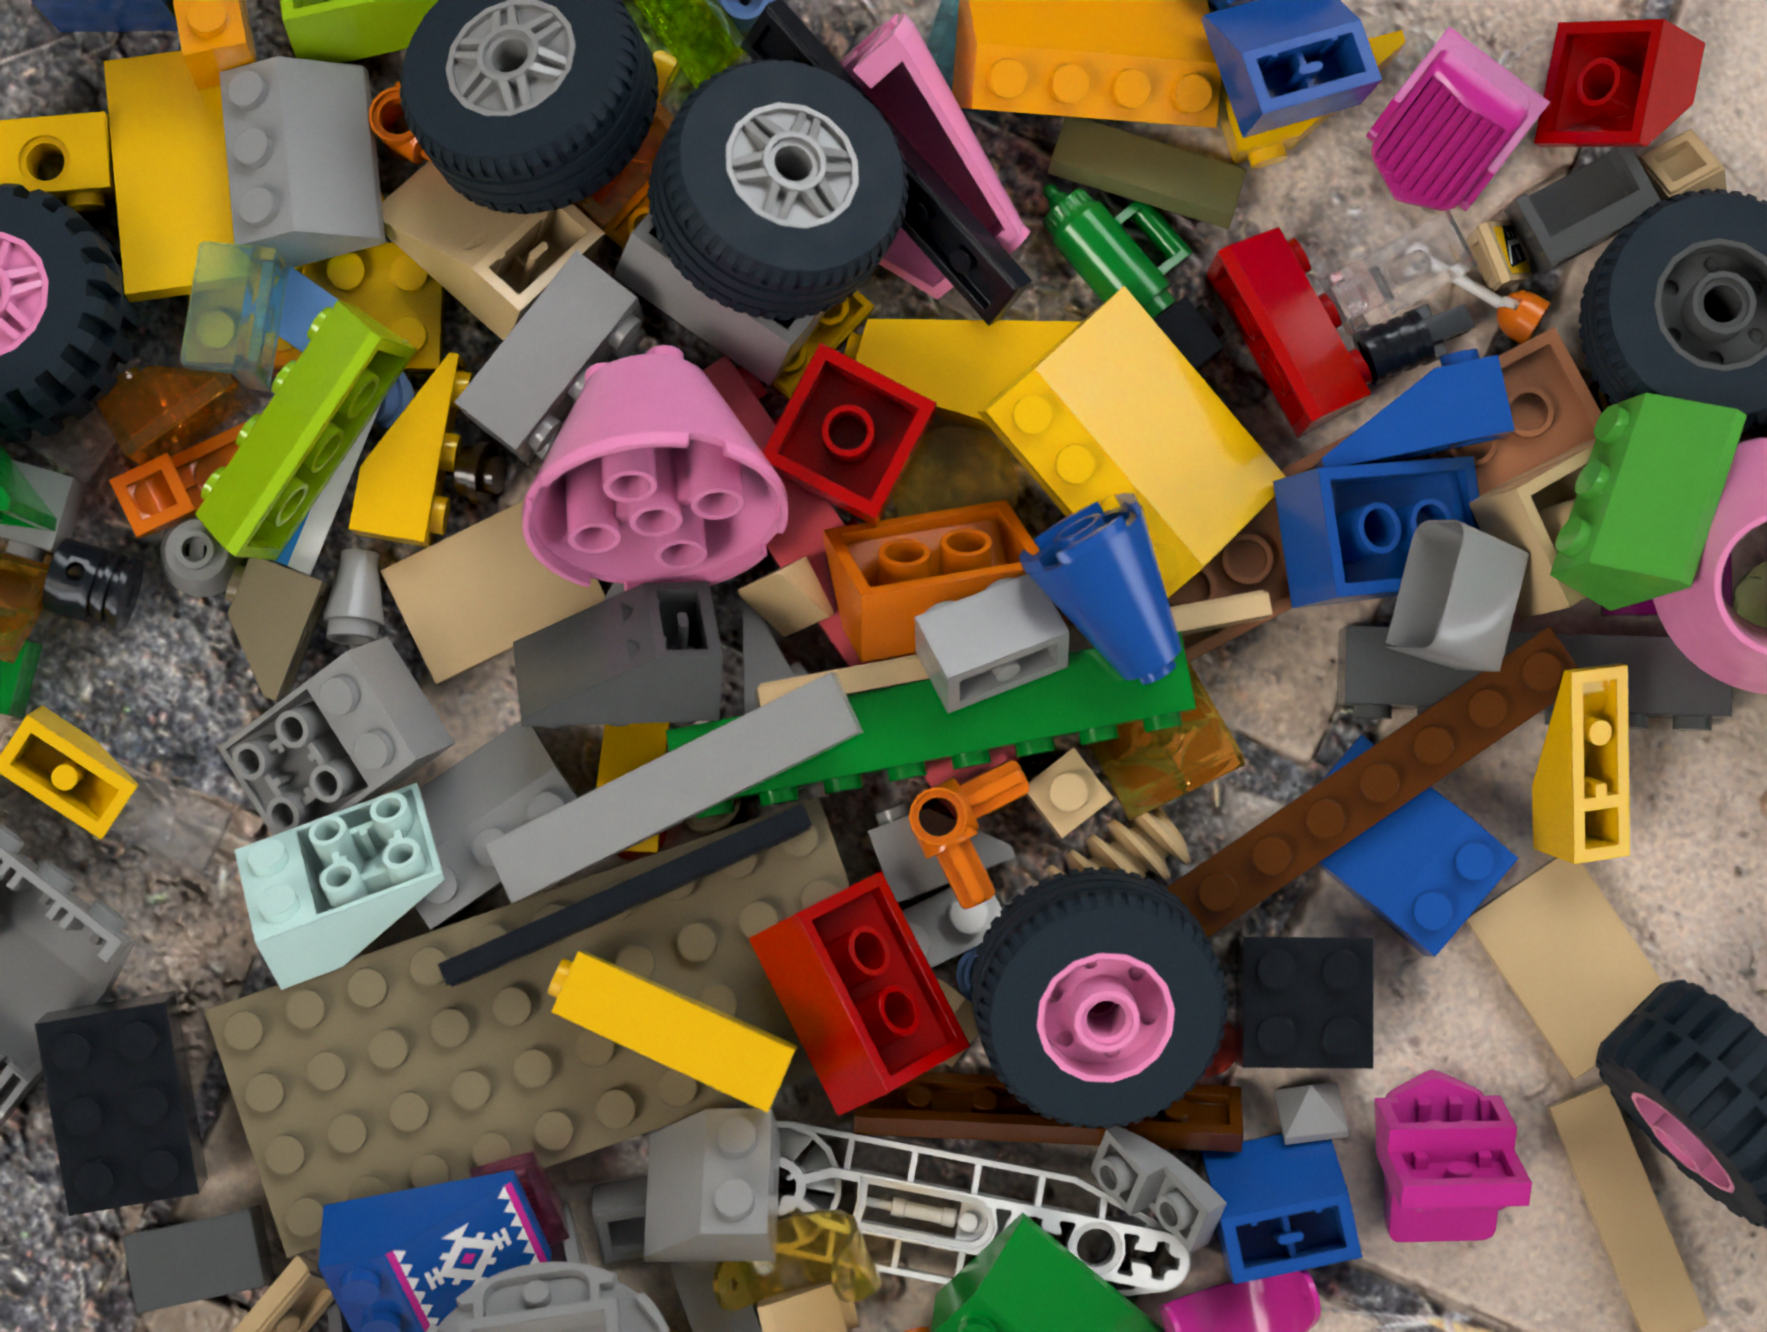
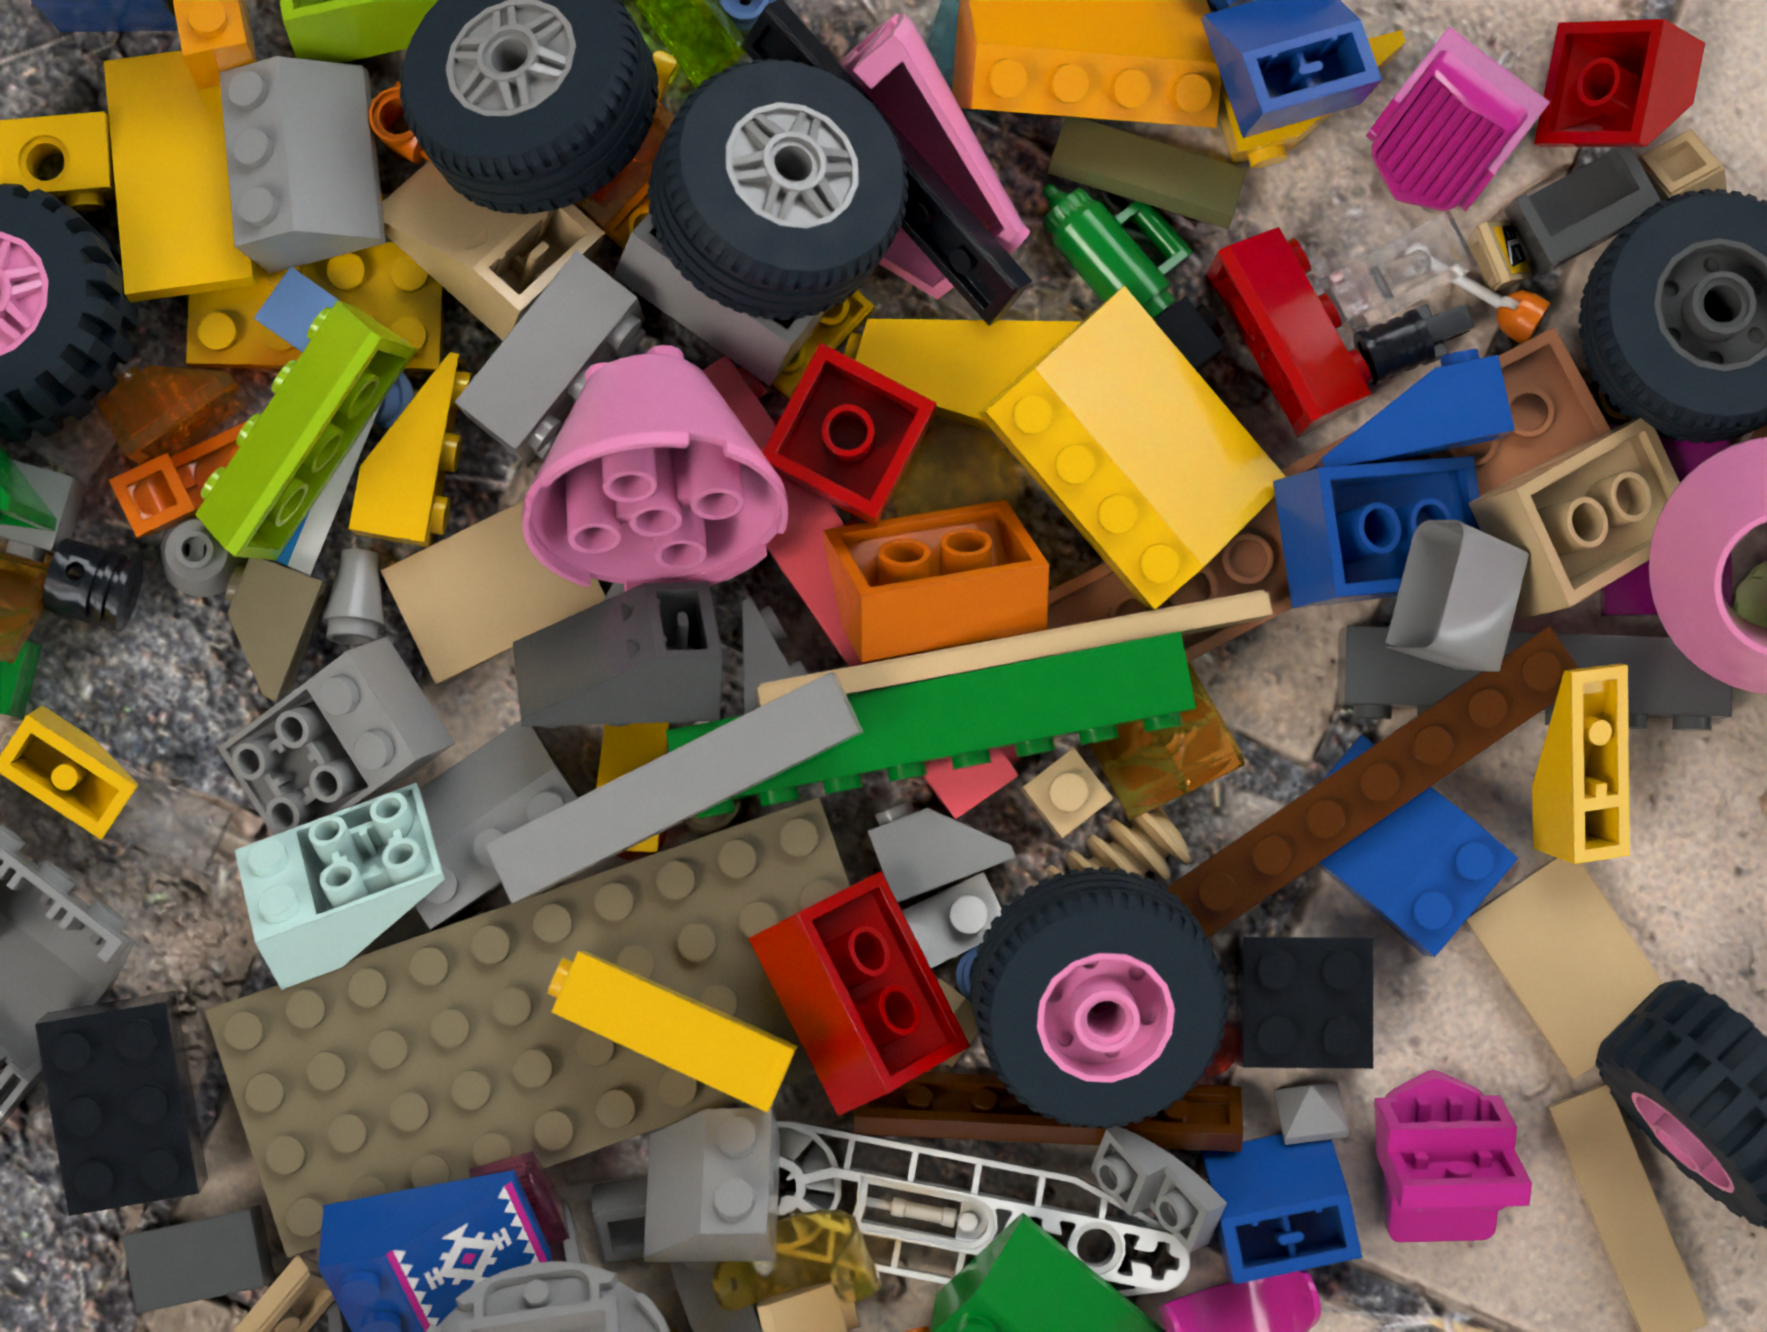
clear light blue panel [180,241,289,391] -> none
black tile [437,803,813,987] -> none
dark brown plate [454,441,506,505] -> none
tan slope [737,556,835,637] -> none
orange axle [908,760,1030,909] -> none
light grey brick [915,574,1069,713] -> none
blue cone [1019,493,1182,685] -> none
bright green slope [1550,393,1747,611] -> none

